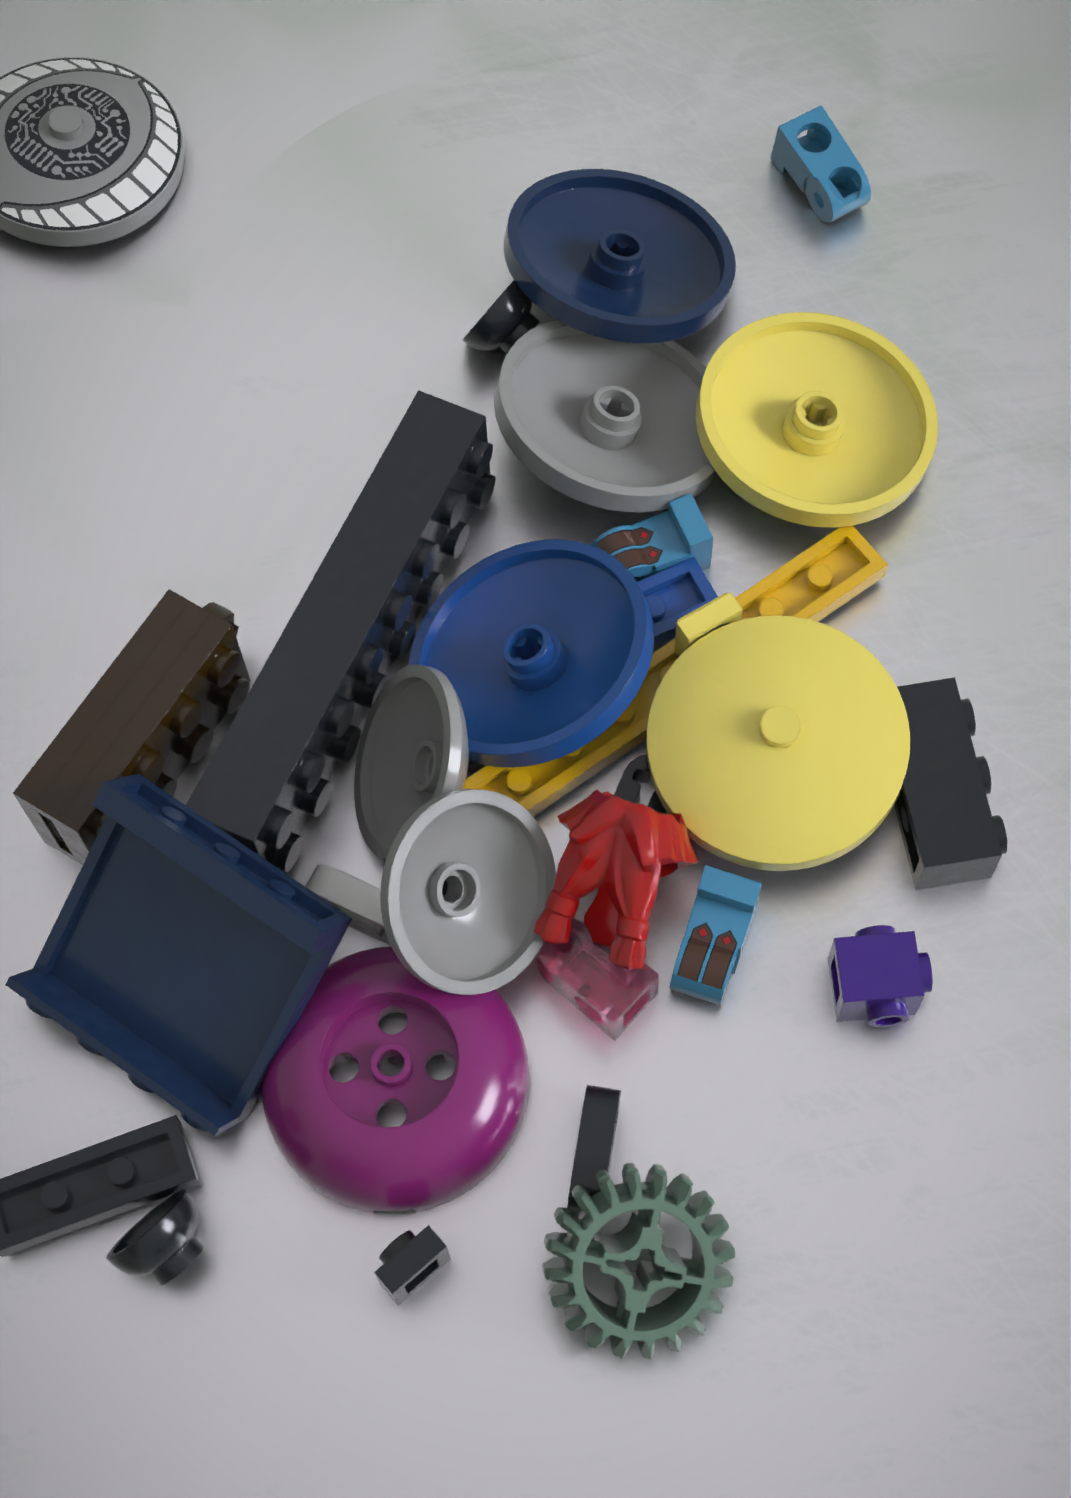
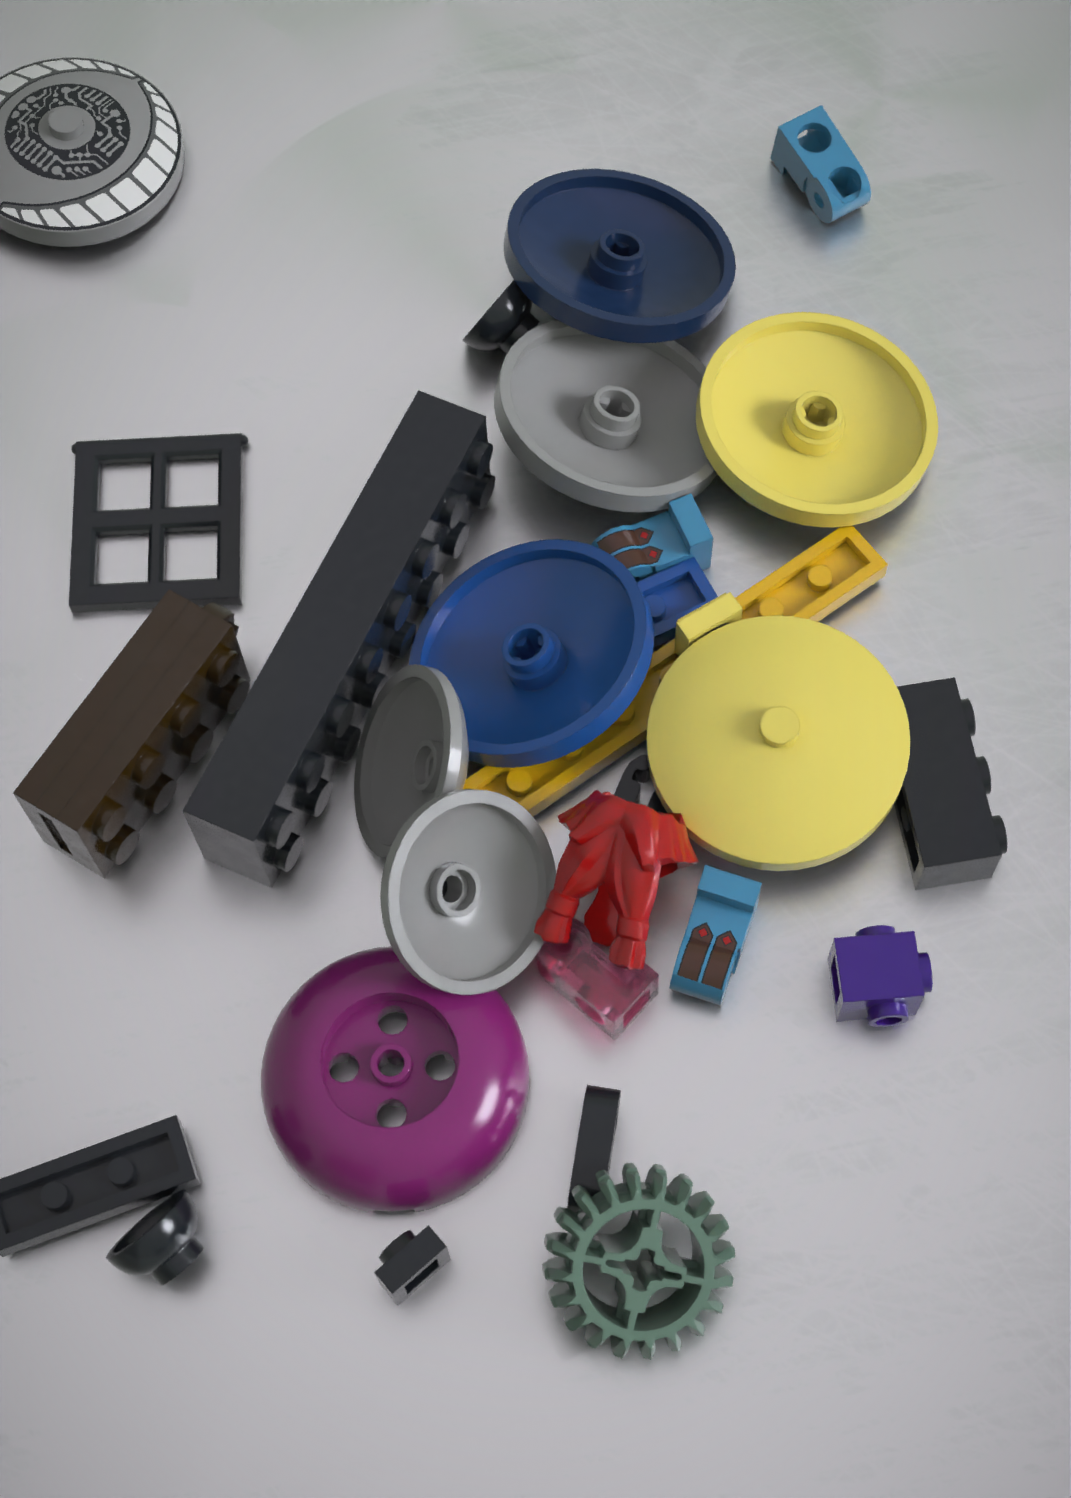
dark blue panel [6,774,352,1136] -> none
white beam [305,864,391,946] -> none
none -> black window [69,433,248,613]

